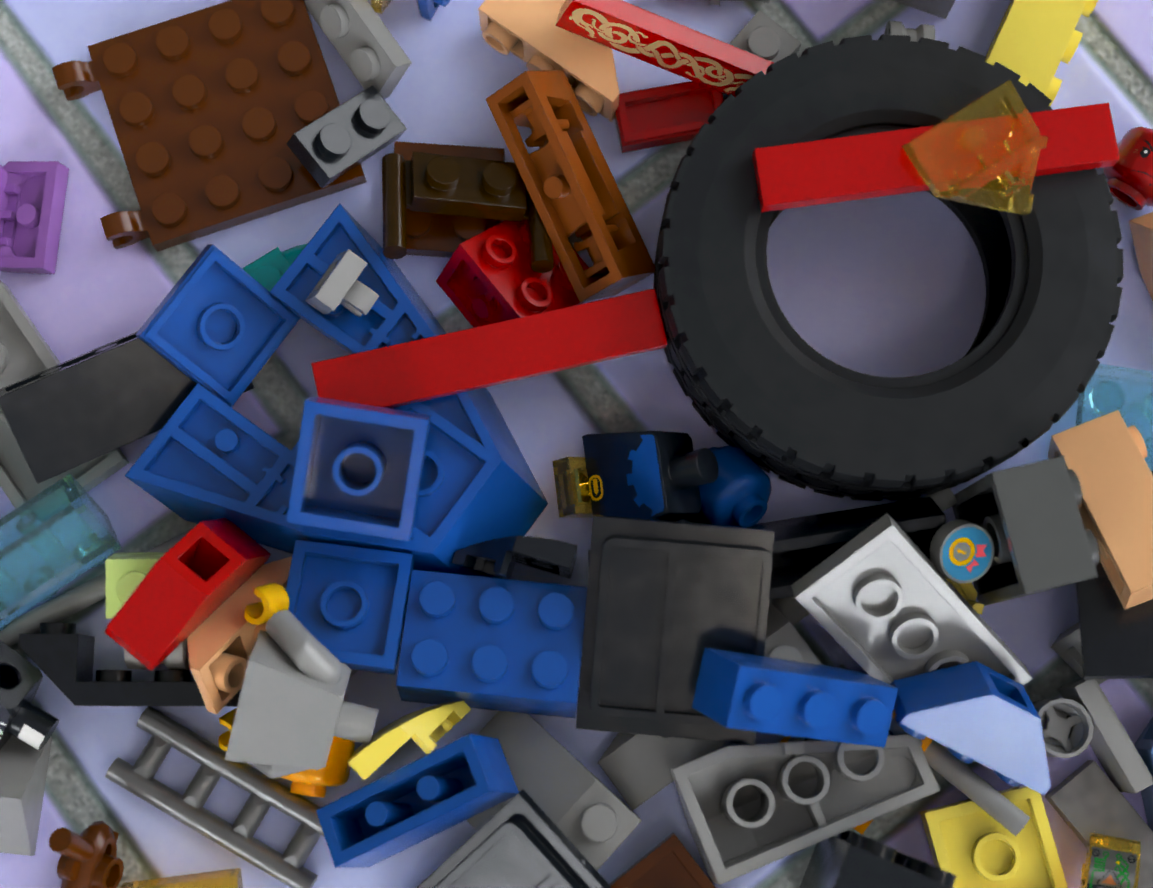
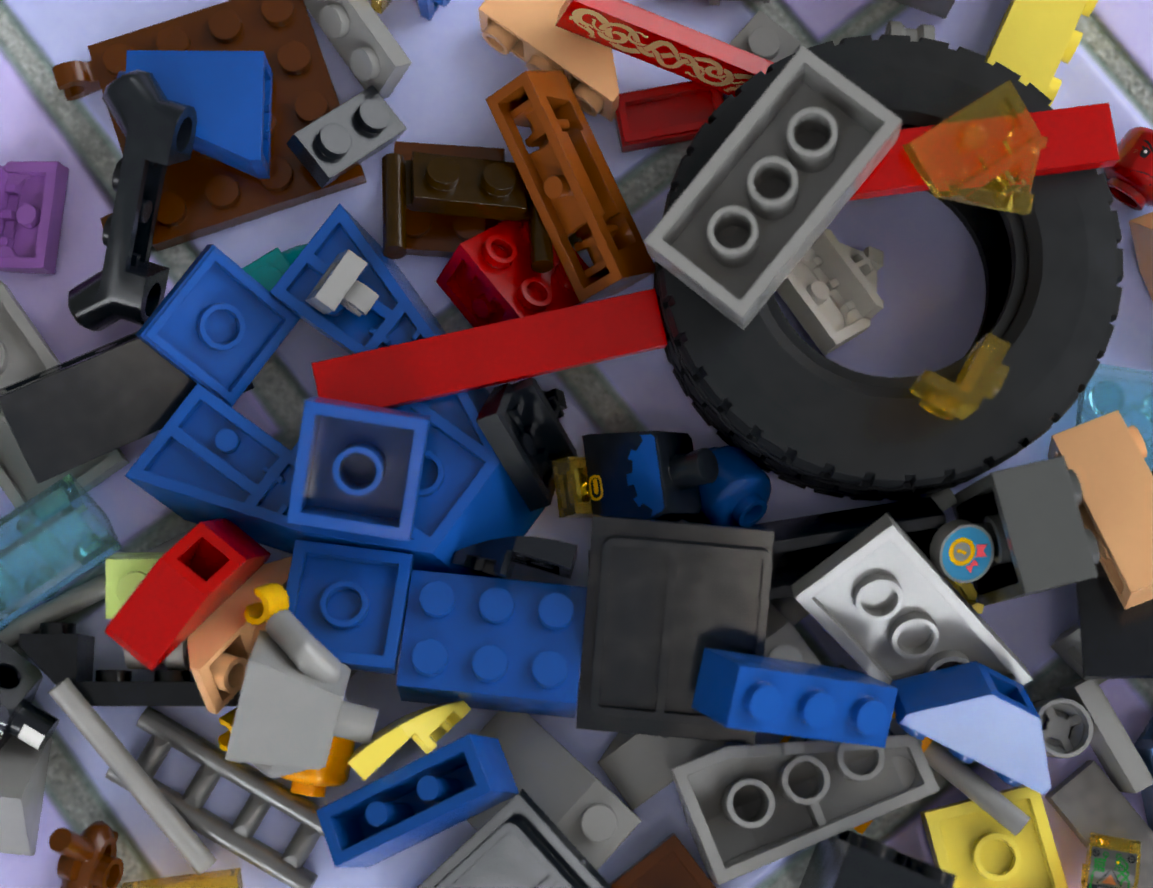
none -> light grey bar [48,677,217,875]
none -> black plate [68,69,197,331]
none -> blue slope [117,50,273,179]
none -> black slope [476,377,578,512]
none -> light grey brick [644,45,903,330]
none -> white slope [776,228,884,356]
none -> clear yellow bracket [910,333,1011,420]

